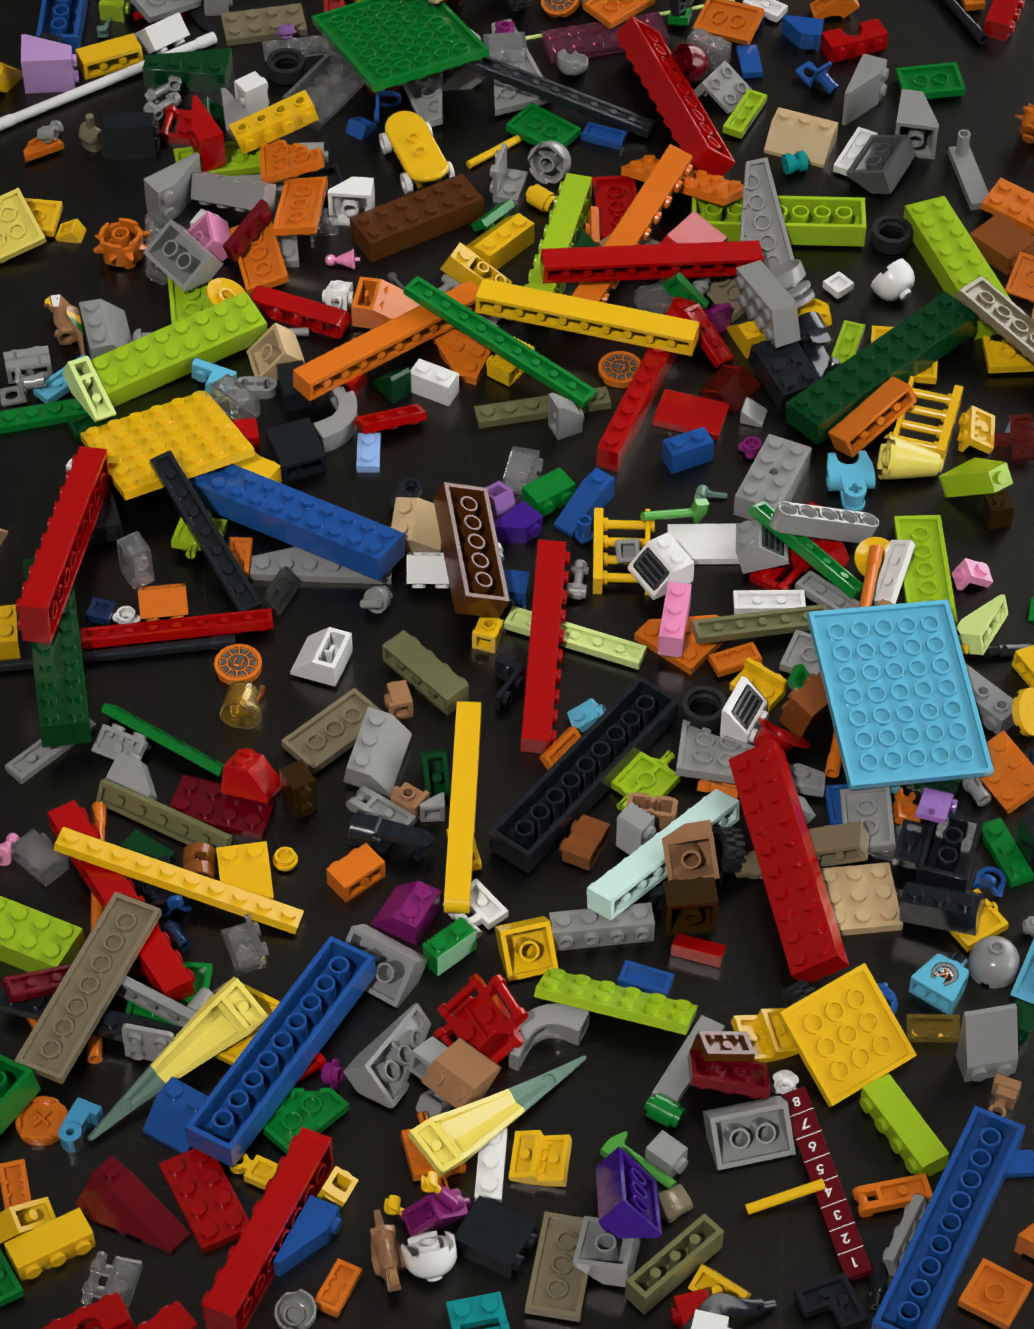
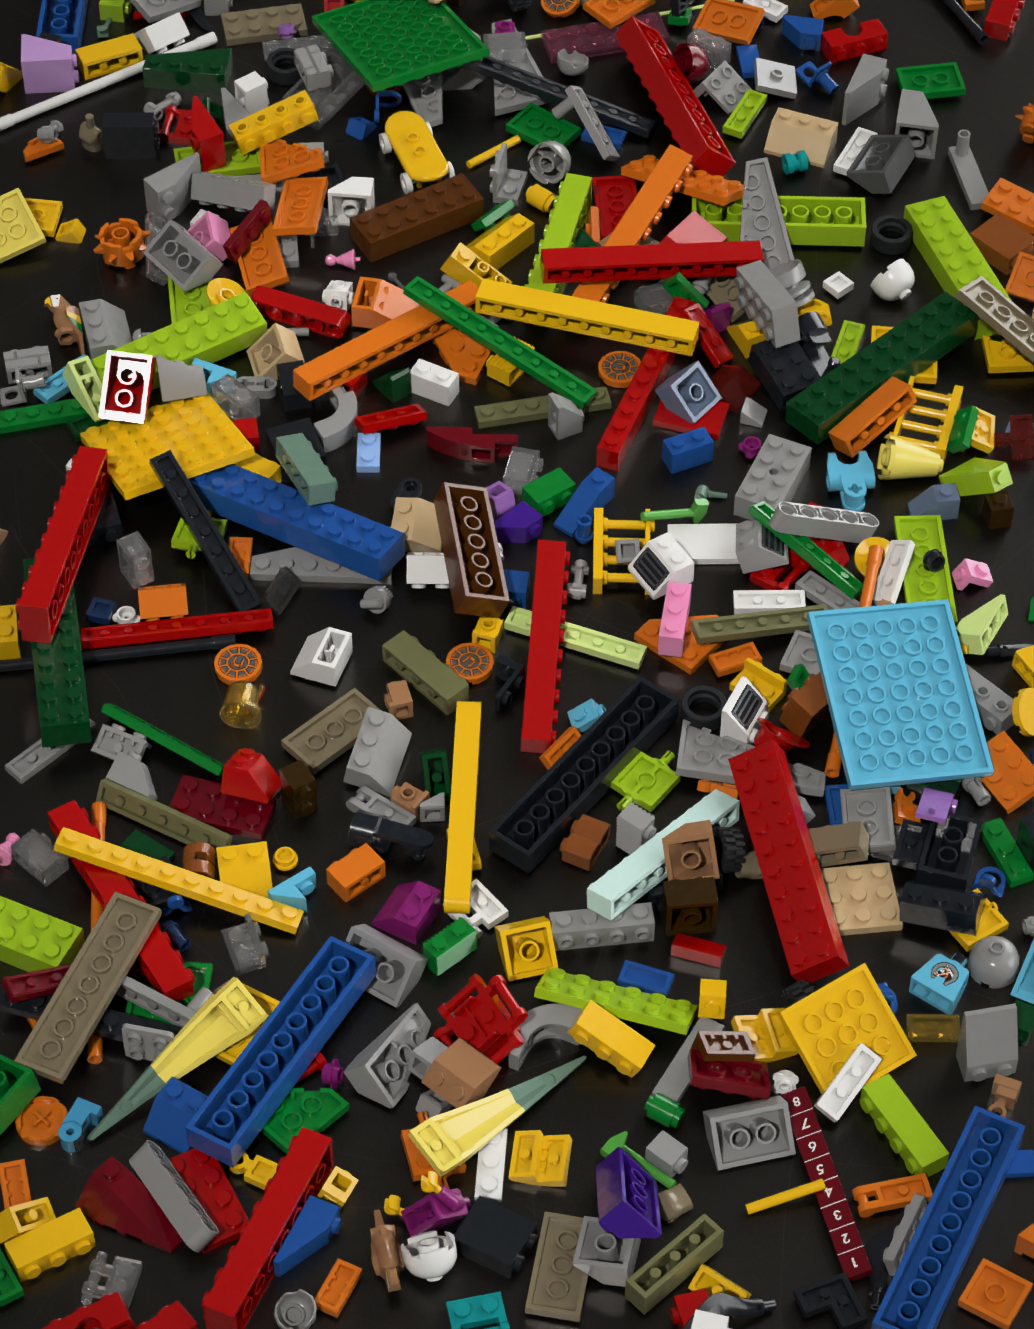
light grey bar [144,75,182,104] -> none
medium nougat brick [626,793,678,833] -> none
none -> slope [99,350,156,424]
none -> light grey beam [129,1140,219,1253]
none -> light grey slope [155,355,207,402]
none -> medium azure slope [268,867,317,913]
none -> sand green brick [276,433,338,506]
none -> light grey brick [294,44,334,91]
none -> dark red slope [427,427,518,463]
none -> tile [446,643,494,685]
none -> light grey piece [552,85,620,162]
none -> yellow brick [567,1000,655,1078]
none -> sand blue slope [655,361,722,424]
none -> yellow brick [698,979,727,1019]
none -> plate [754,58,797,99]
none -> white plate [814,1043,882,1123]
none -> sand blue slope [907,483,960,520]
none -> black plate [923,549,945,572]
none -> green plate [947,405,979,453]

